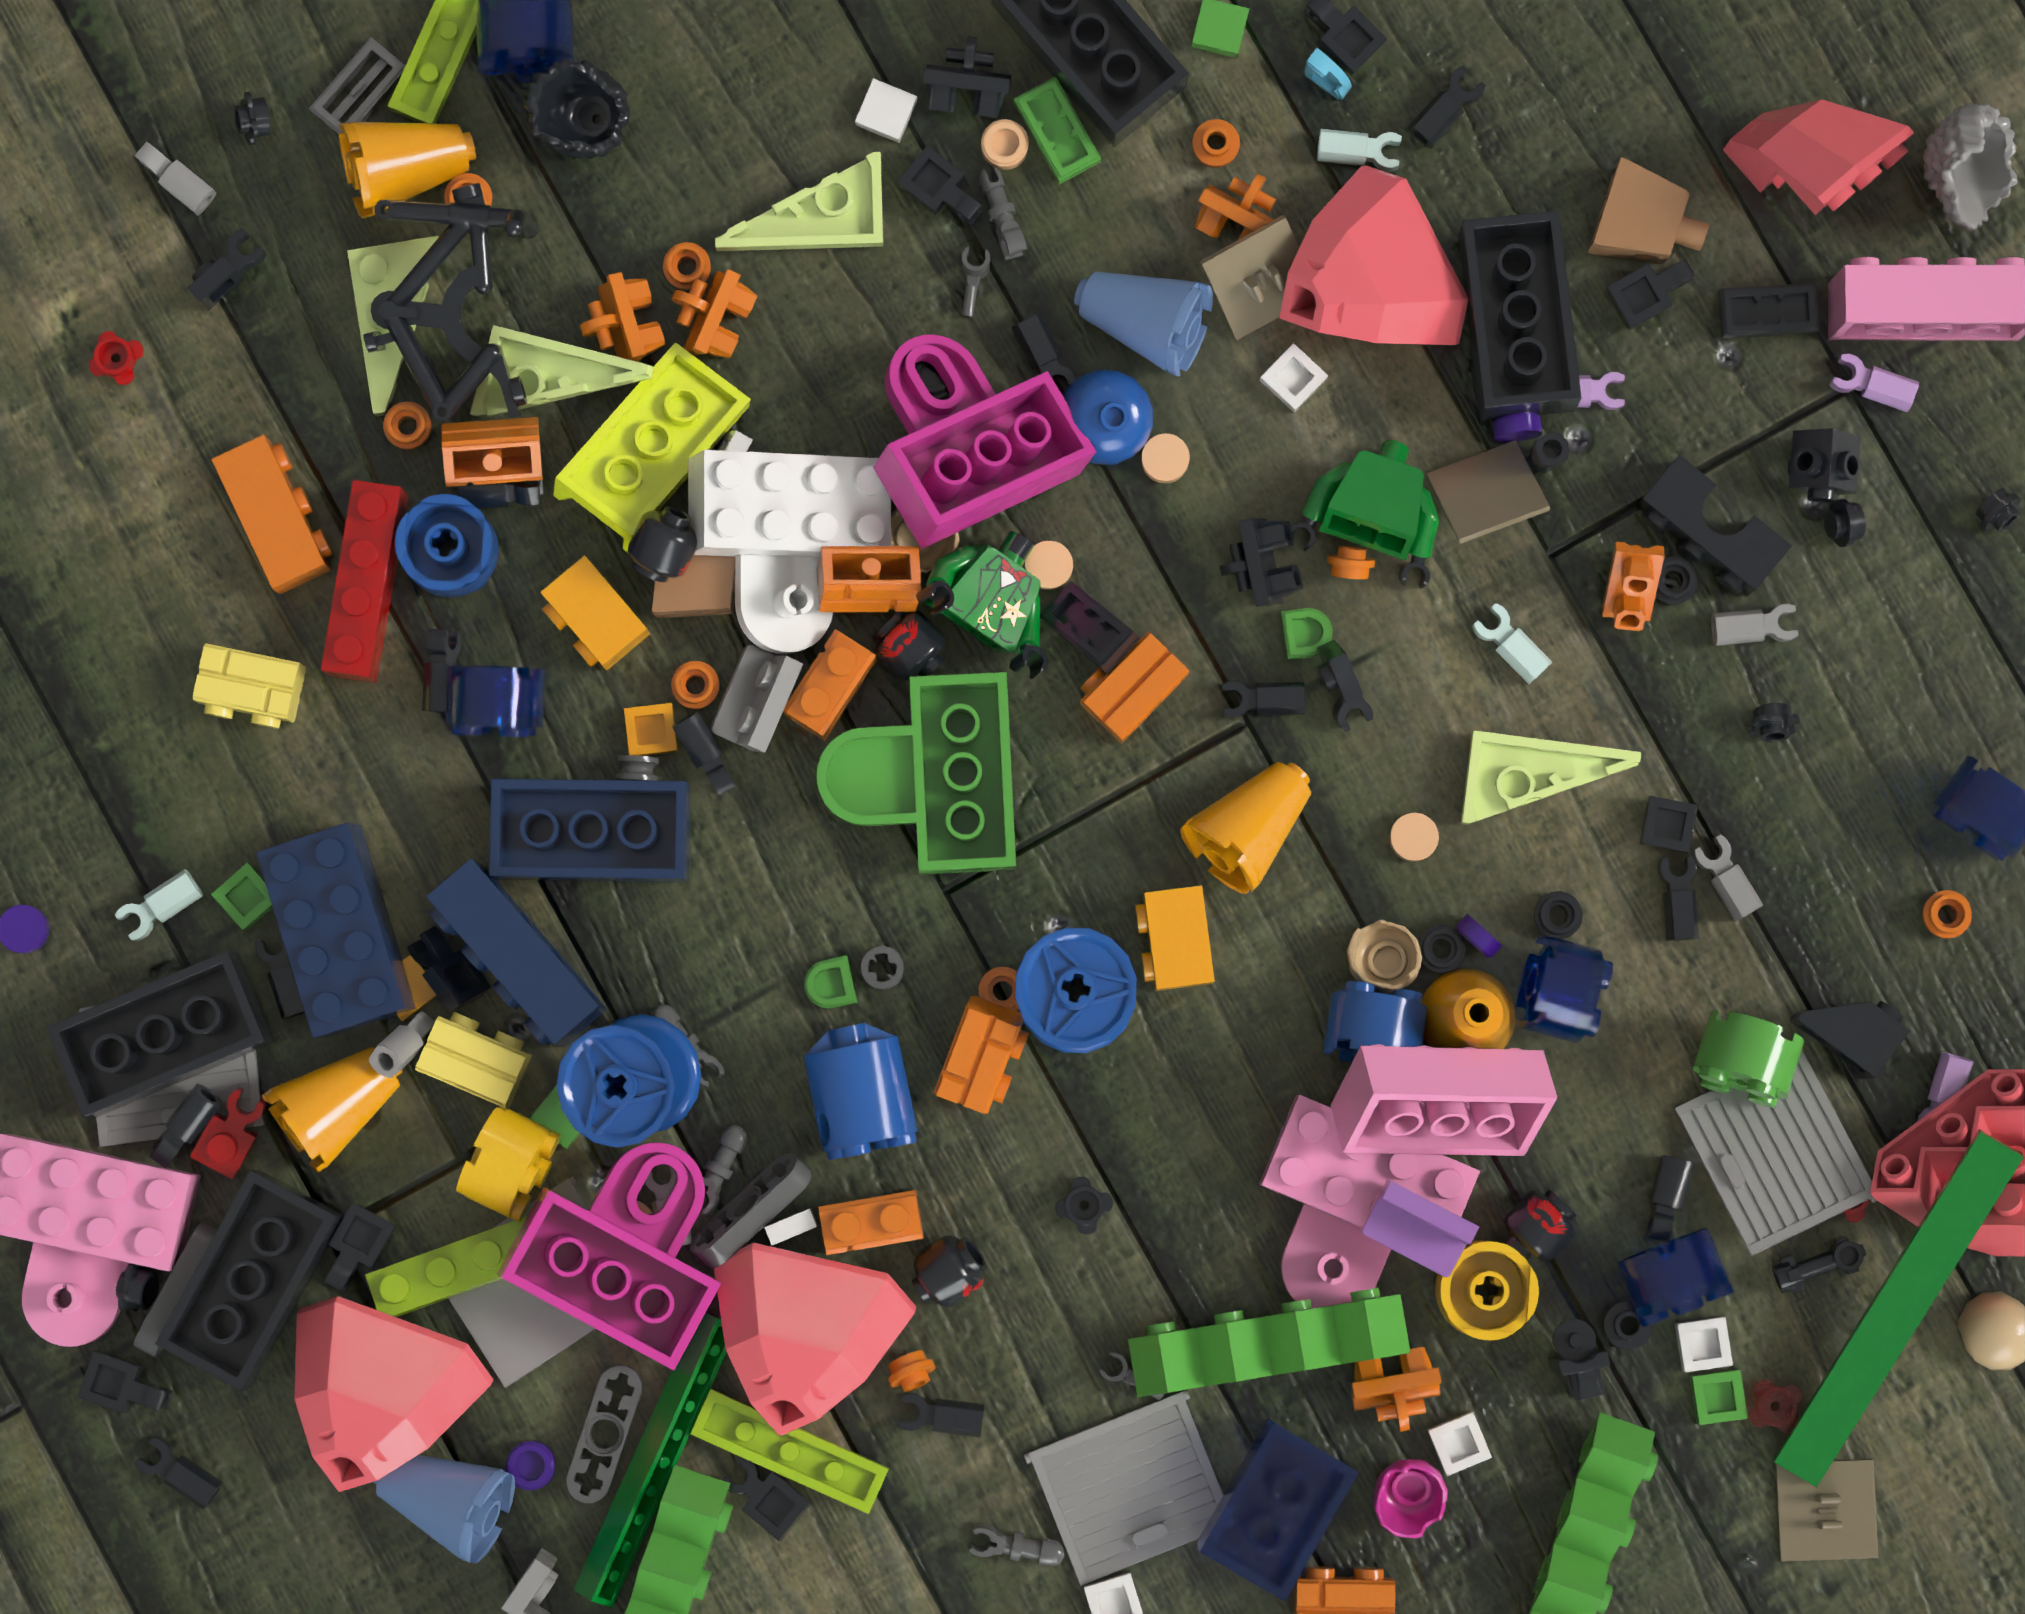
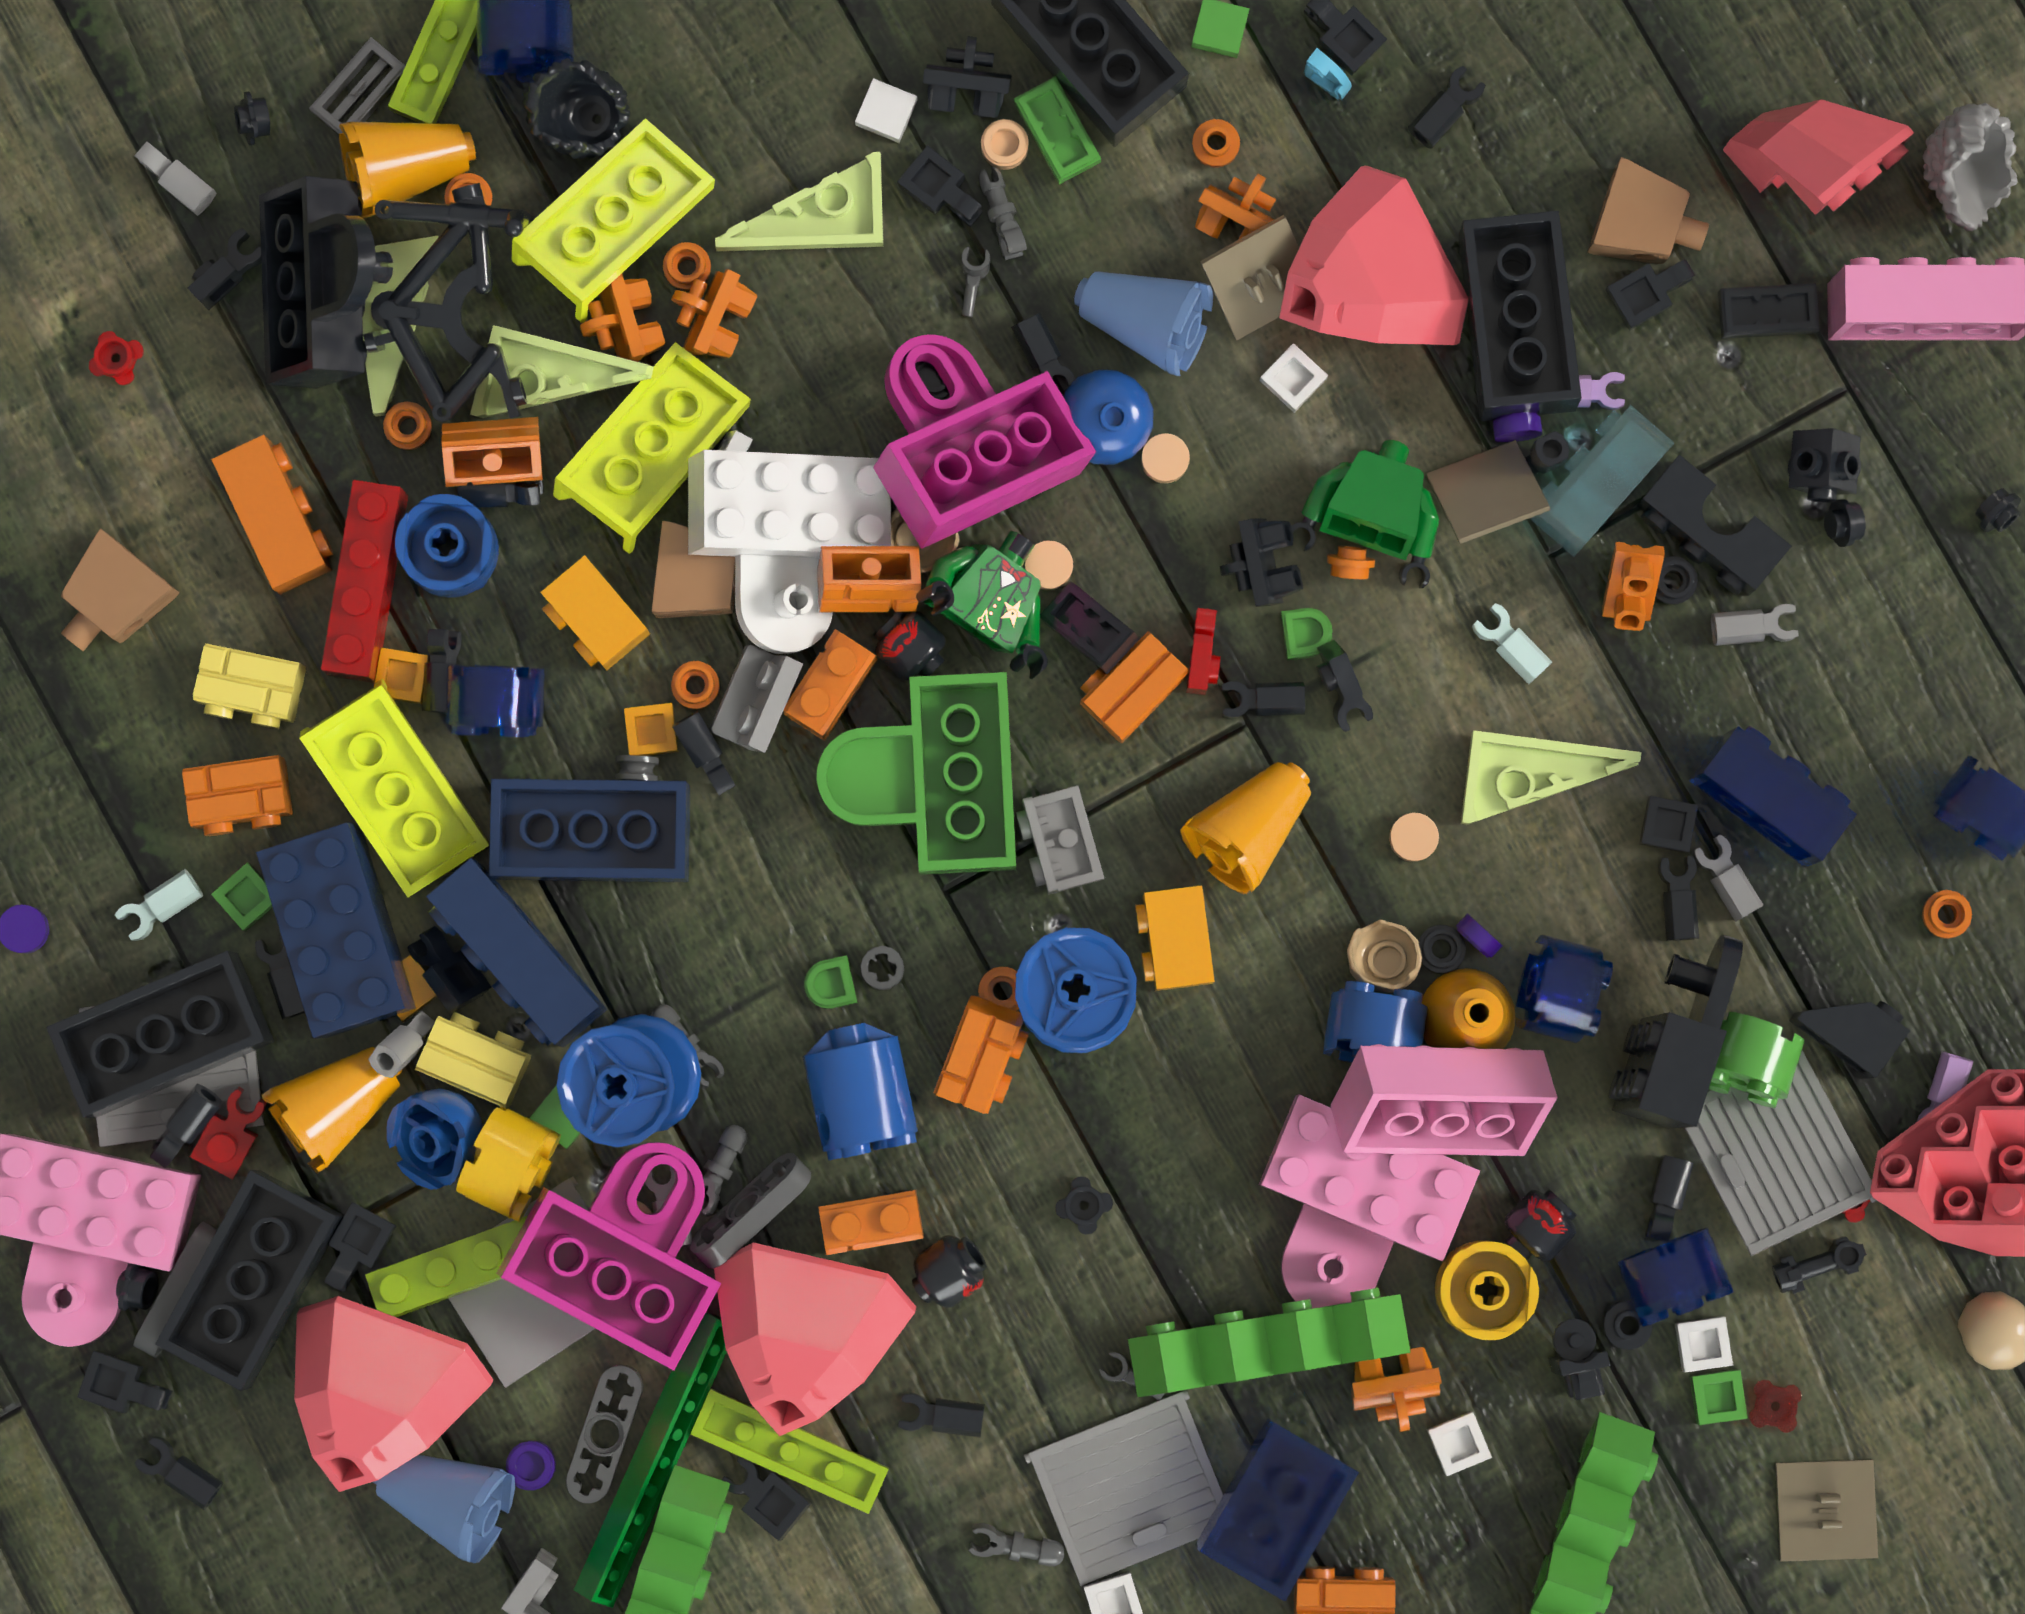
black head [628,506,697,582] -> none
white tile [765,1208,819,1245] -> none
orange plate [888,1350,936,1392] -> none
light aqua bar [1317,129,1402,172] -> none
medium lavender panel [1362,1181,1479,1277] -> none
dark pink hair [1373,1459,1448,1539] -> none
black plate [1534,891,1583,940] -> none
black plate [1748,703,1800,742] -> none
green tile [1773,1129,2024,1488] -> none
lavender bar [1829,354,1919,412] -> none
none -> medium nougat torso [61,529,180,651]
none -> orange brick [182,755,293,836]
none -> black brick [259,176,393,389]
none -> neon yellow plate [299,679,489,898]
none -> light orange tile [374,648,430,704]
none -> blue cylinder [387,1089,483,1190]
none -> neon yellow plate [511,118,715,323]
none -> light grey bracket [1016,786,1104,895]
none -> red plate [1186,608,1221,695]
none -> clear light blue brick [1531,405,1674,557]
none -> black brick [1608,934,1743,1129]
none -> clear blue brick [1689,726,1857,867]

